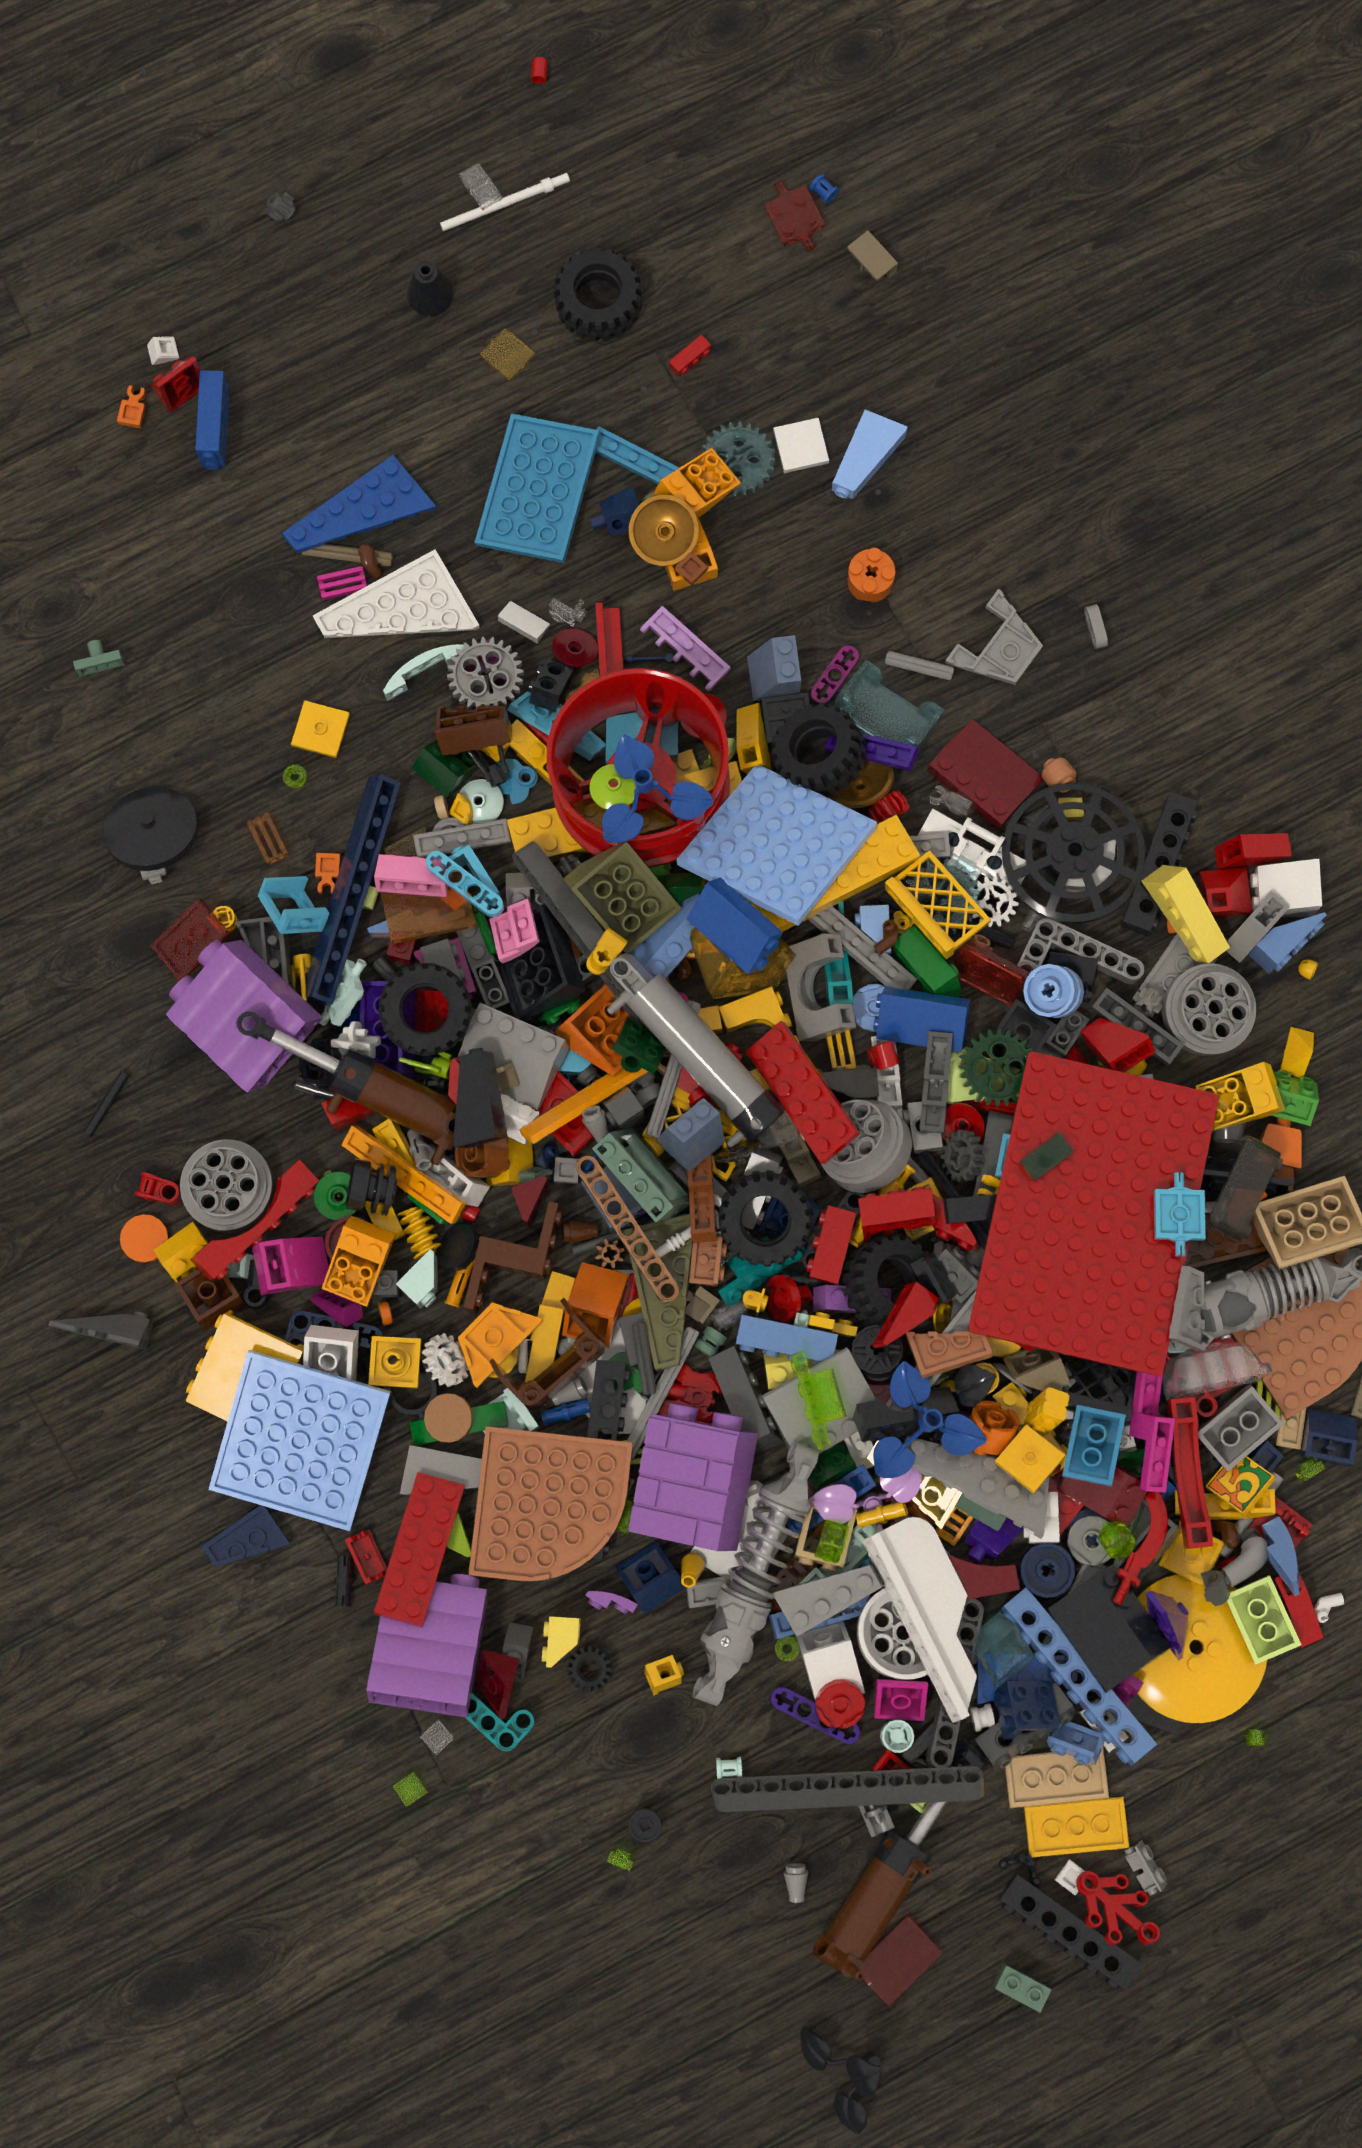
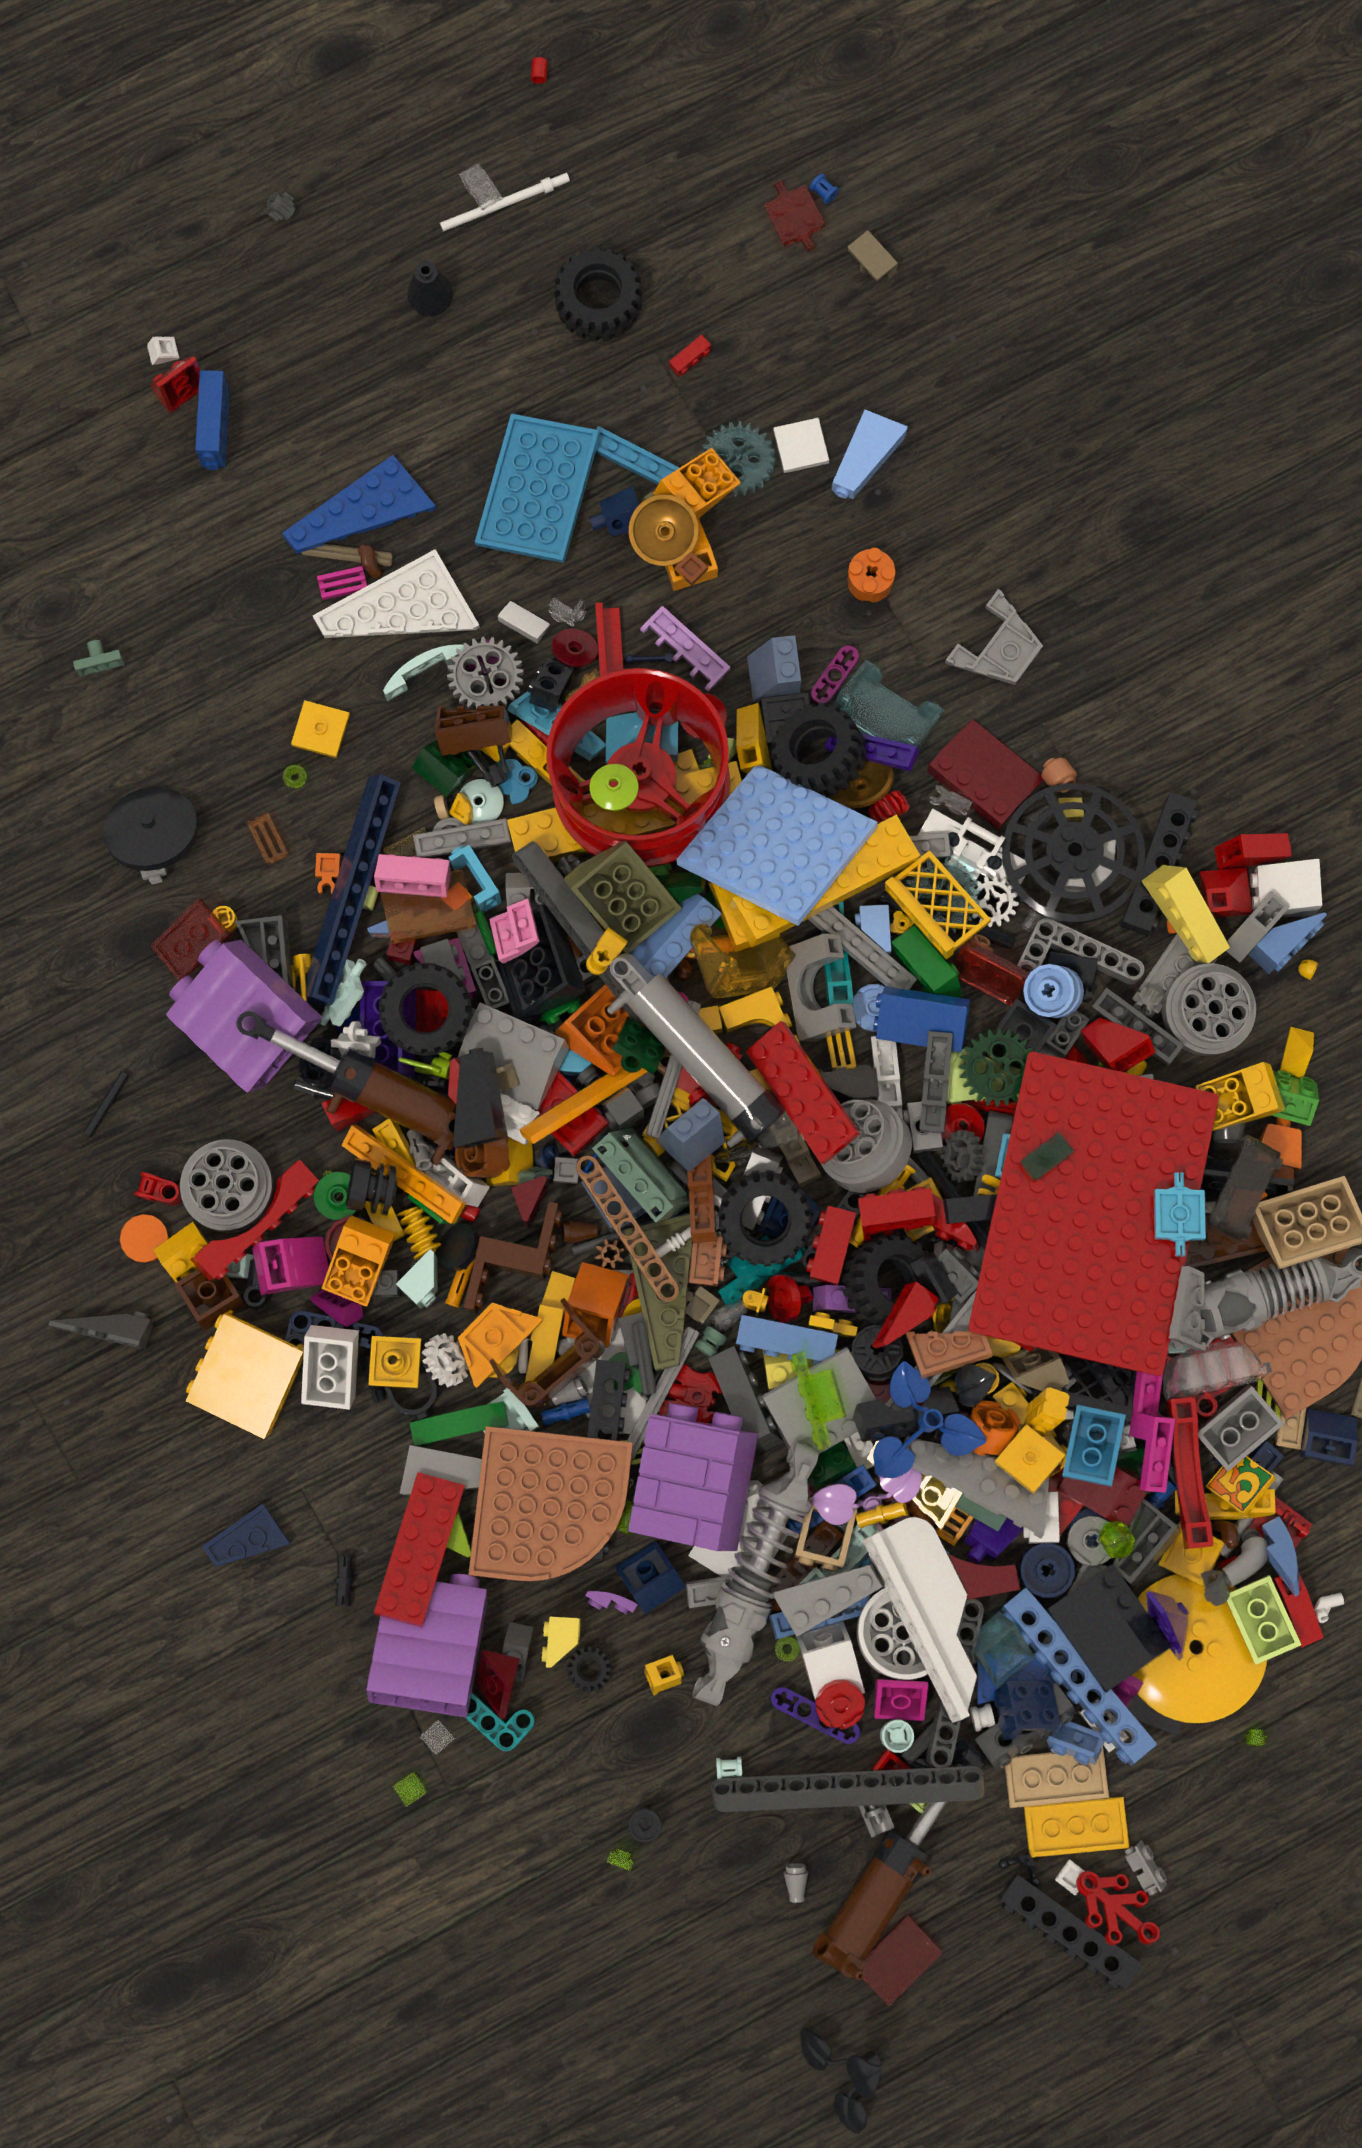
orange plate [117,385,146,429] -> none
light blue plate [208,1350,391,1531] -> none
medium azure window [258,876,329,934] -> none
red hinge [345,1530,387,1585] -> none
orange tile [378,1301,393,1326] -> none
medium nougat tile [424,1393,474,1443] -> none
medium azure beam [426,851,504,917] -> none
clear yellow piece [480,328,535,381] -> none
light grey cone [582,1106,608,1143] -> none
blue plant [602,734,713,843] -> none
yellow cone [681,1553,705,1588] -> none
blue brick [686,878,783,974] -> none
light aqua hand [794,1310,810,1328] -> none
clear neon green bracket [814,1519,849,1563] -> none
red piece [866,1040,900,1070] -> none
reddish brown arm [873,920,898,955] -> none
light grey axle [885,651,954,680] -> none
sand green brick [992,1963,1052,2013] -> none
light grey beam [1084,604,1108,649] -> none
red sword [1113,1491,1168,1605] -> none
clear neon green plate [1296,1459,1326,1482] -> none

